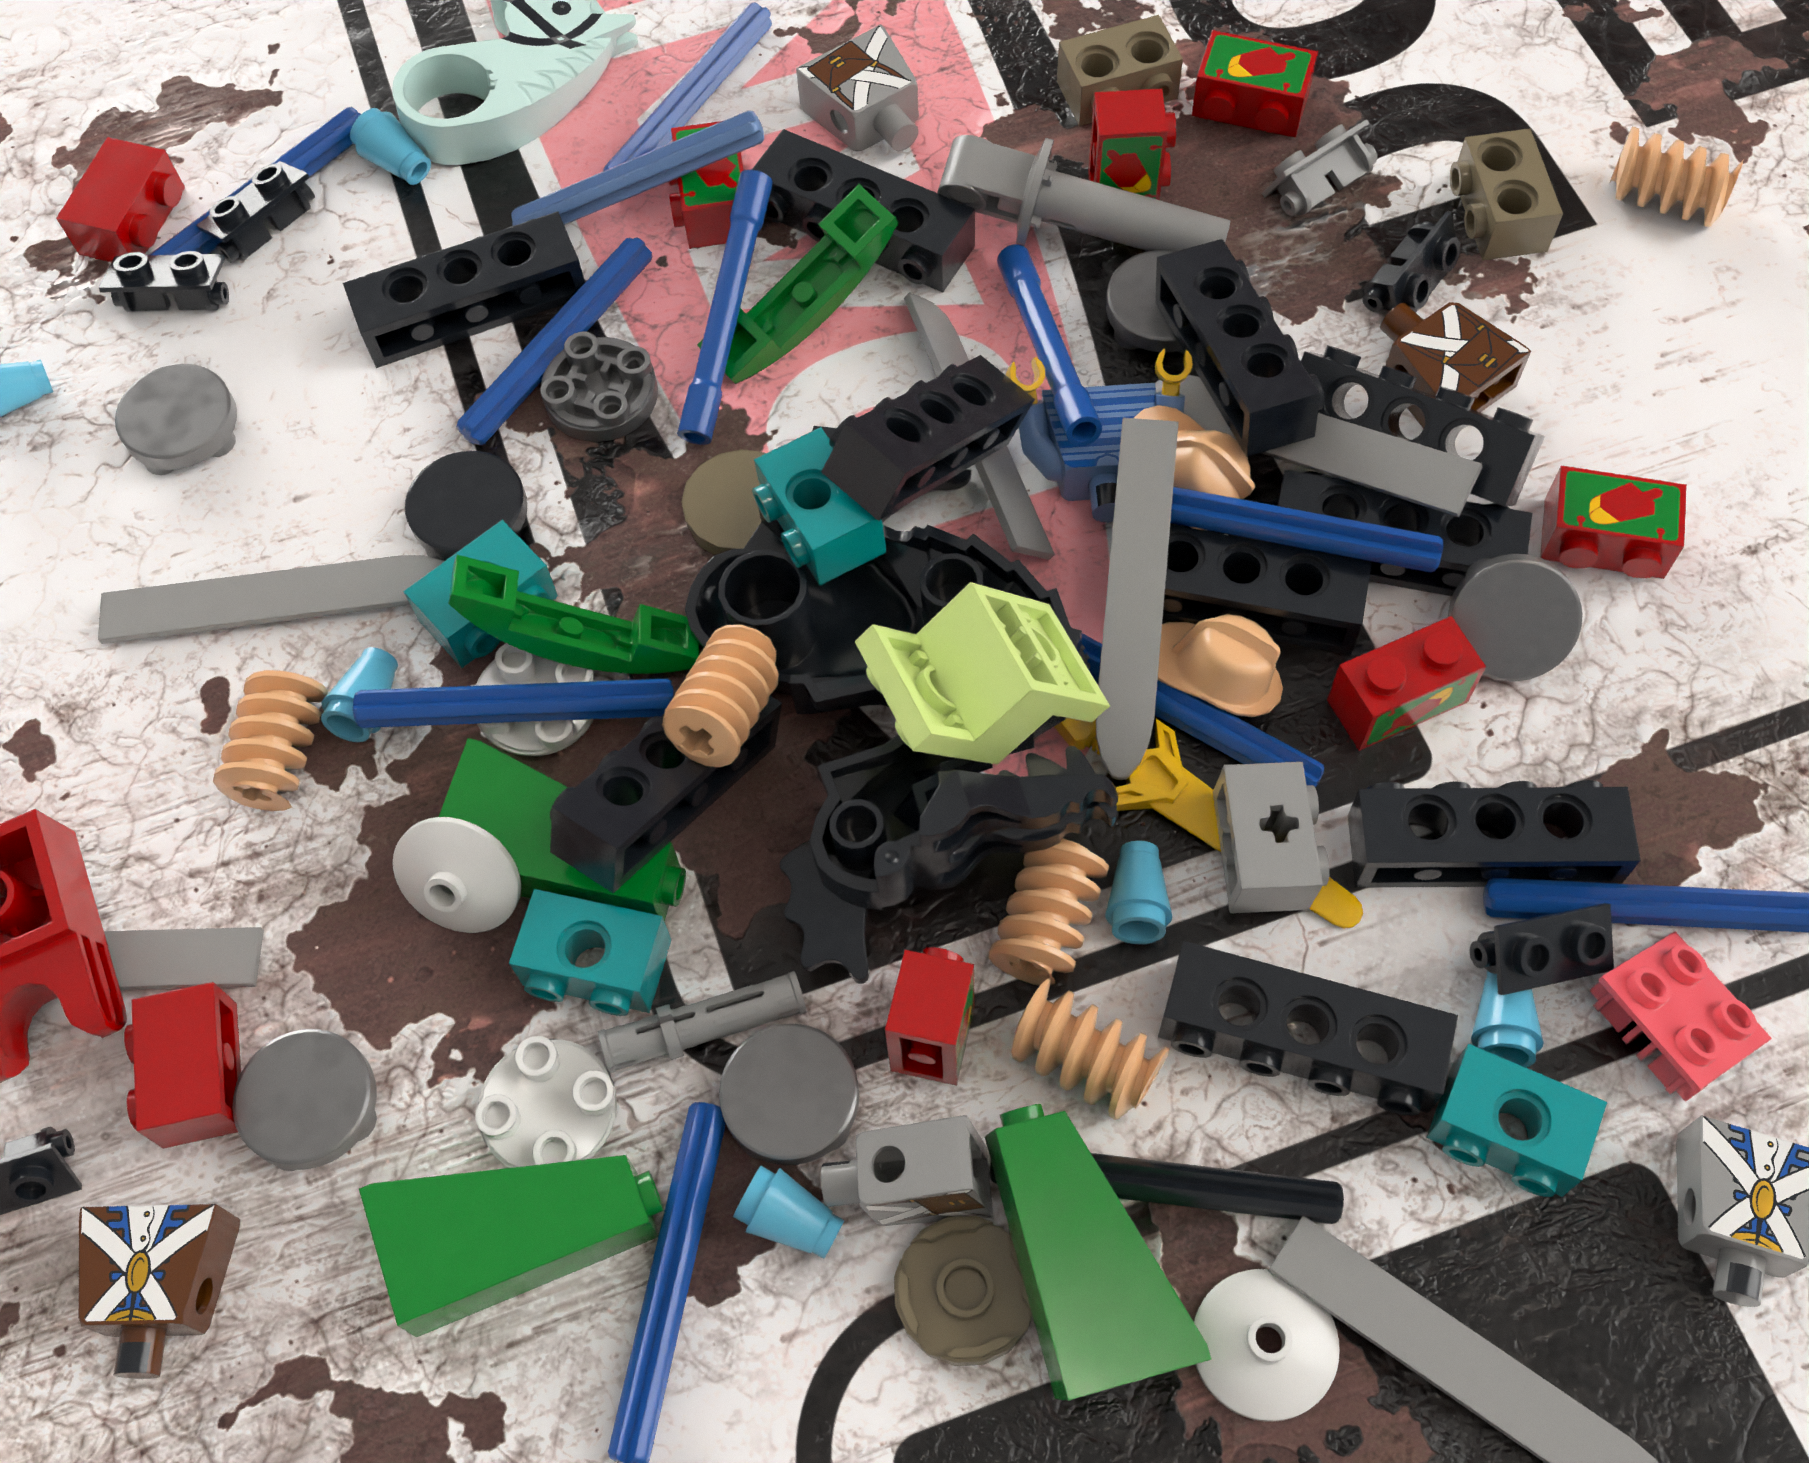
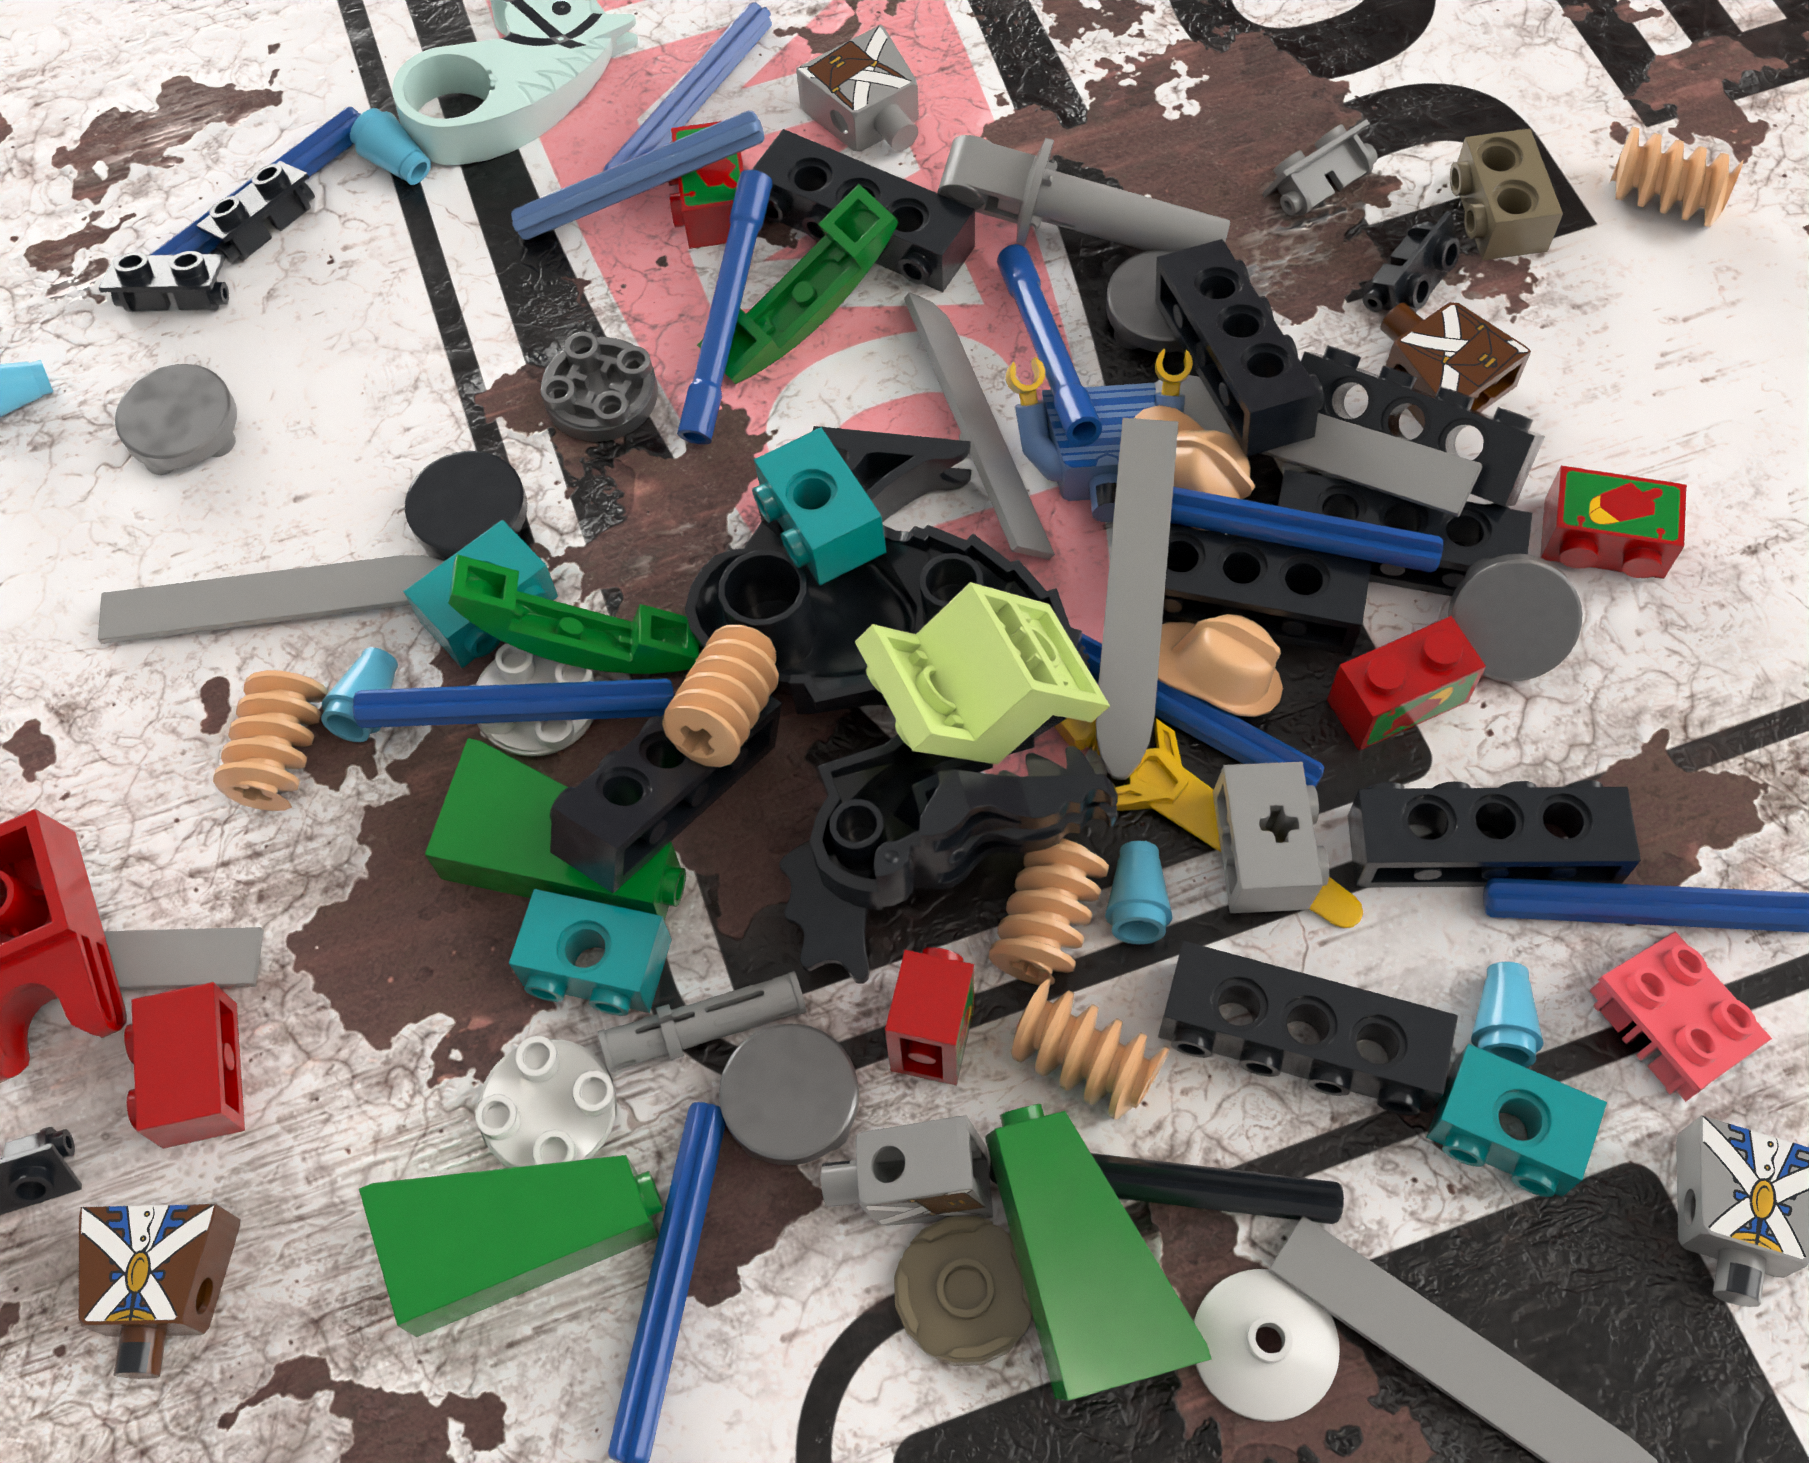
red brick [56,137,185,262] -> none
flat silver tile [232,1029,377,1171] -> none
black brick [343,211,585,368] -> none
white dish [393,817,521,933] -> none
blue axle [456,237,652,445] -> none
dark tan tile [681,449,766,555] -> none
medium azure cone [733,1166,844,1259] -> none
black brick [821,355,1035,521] -> none
dark tan brick [1057,14,1183,126] -> none
red brick [1088,89,1176,200] -> none
red brick [1191,30,1318,138] -> none
black hinge [1469,903,1614,995] -> none

